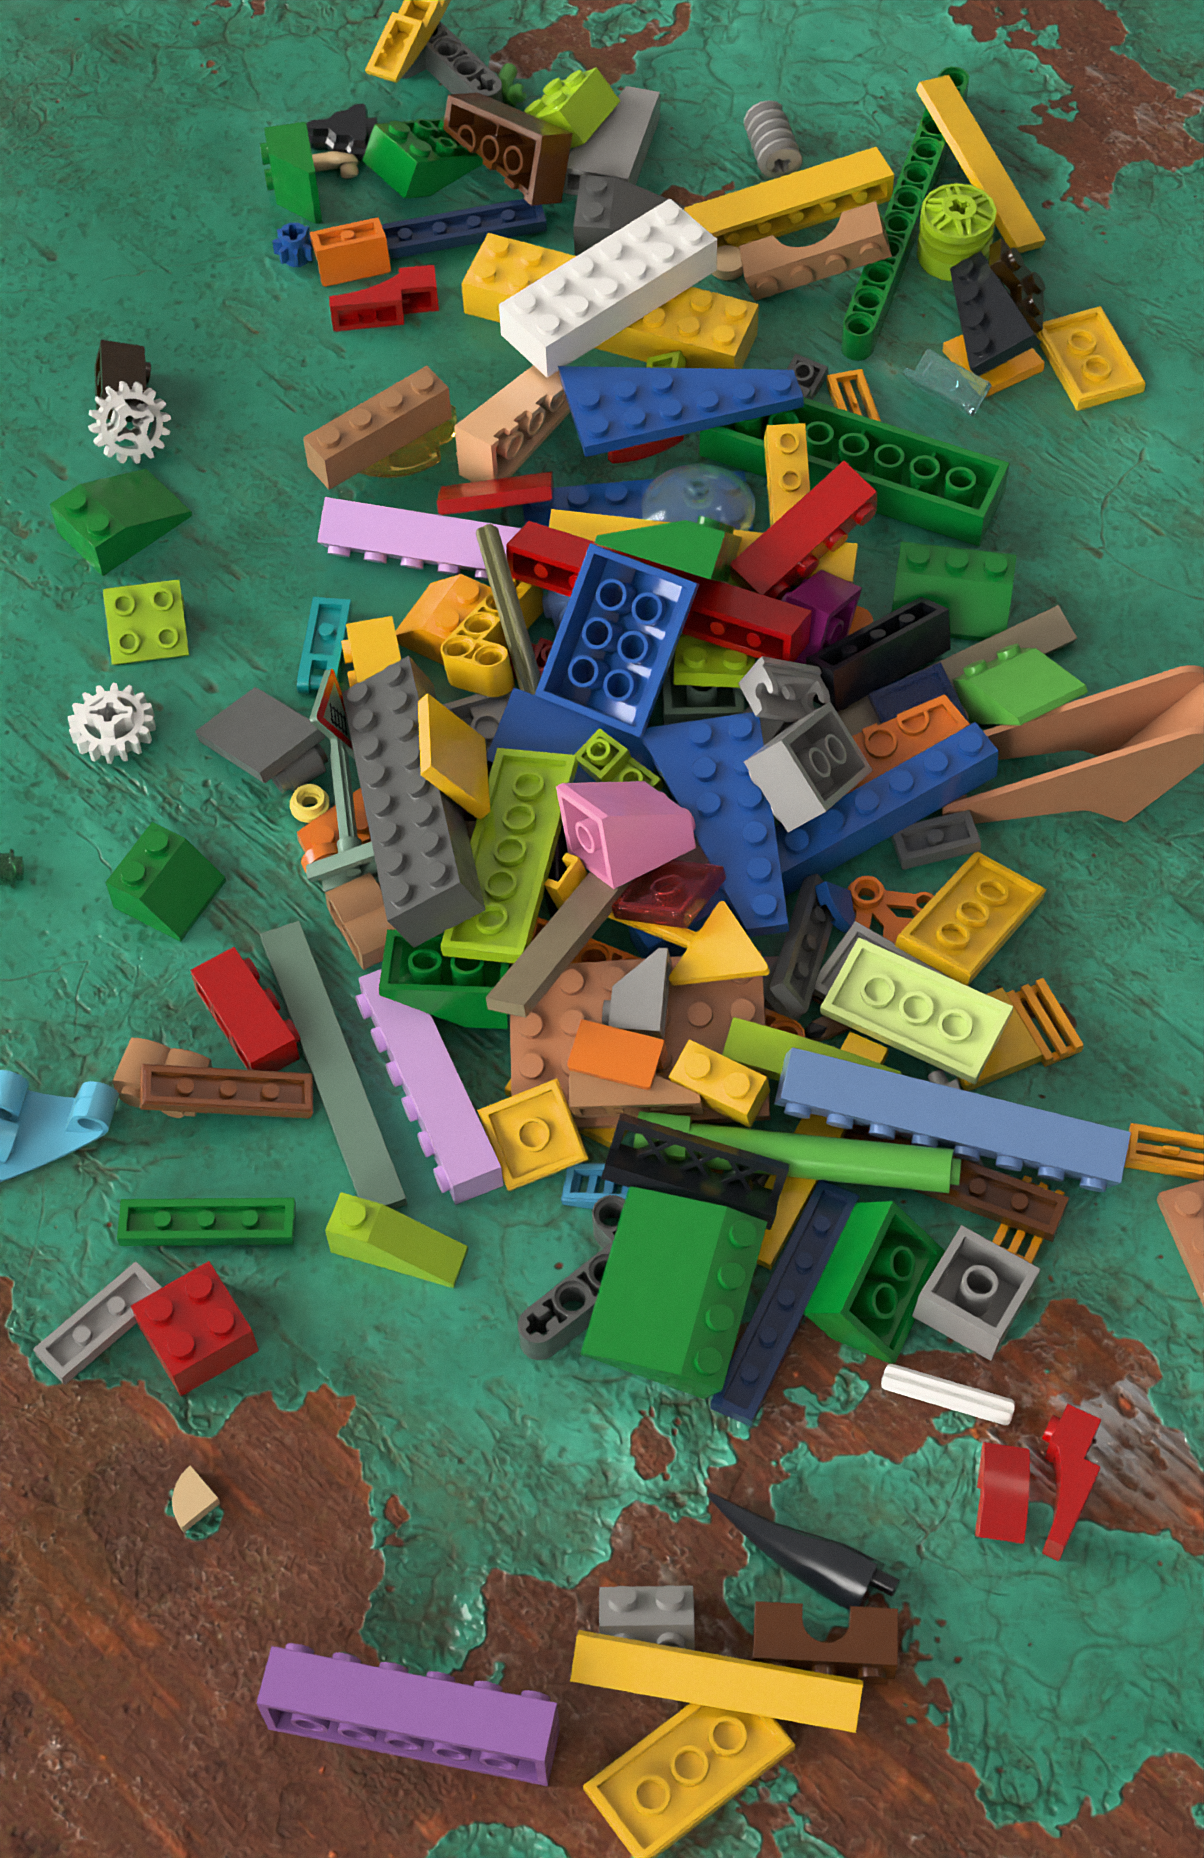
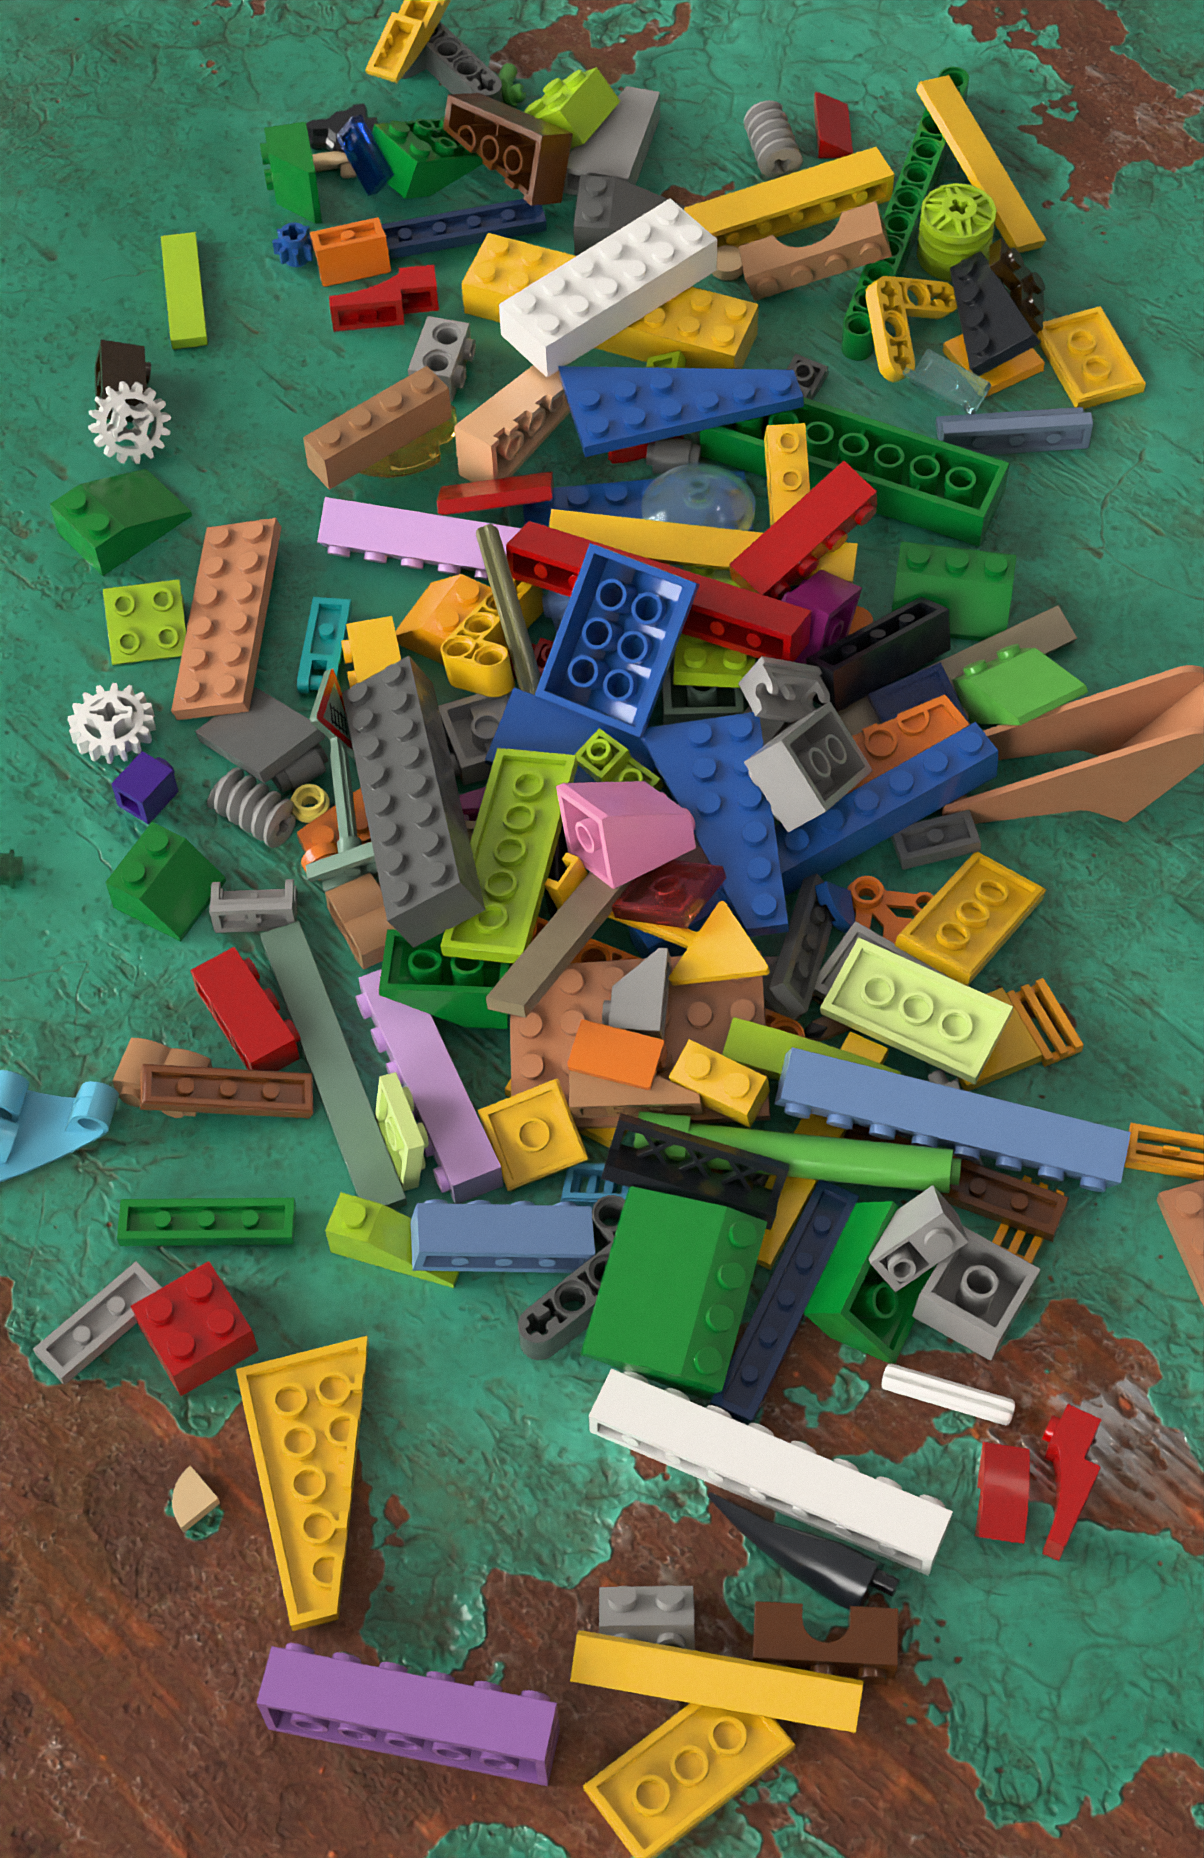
yellow tile [418,693,491,820] -> none
green slope [594,515,742,582] -> none
light orange tile [826,369,881,422] -> none
none -> dark purple brick [111,751,179,825]
none -> lime tile [161,232,208,349]
none -> nougat plate [171,518,282,720]
none -> light grey piece [207,767,296,848]
none -> light grey hinge [209,879,298,933]
none -> yellow wing [236,1336,369,1631]
none -> tile [335,115,394,196]
none -> yellowish green plate [375,1072,429,1191]
none -> light grey brick [408,316,476,402]
none -> medium blue brick [410,1199,595,1273]
none -> white brick [589,1368,953,1576]
none -> dark grey brick [646,437,702,476]
none -> red slope [814,92,853,159]
none -> yellow beam [866,276,957,383]
none -> light grey slope [868,1185,968,1292]
none -> sand blue fence [935,407,1093,455]

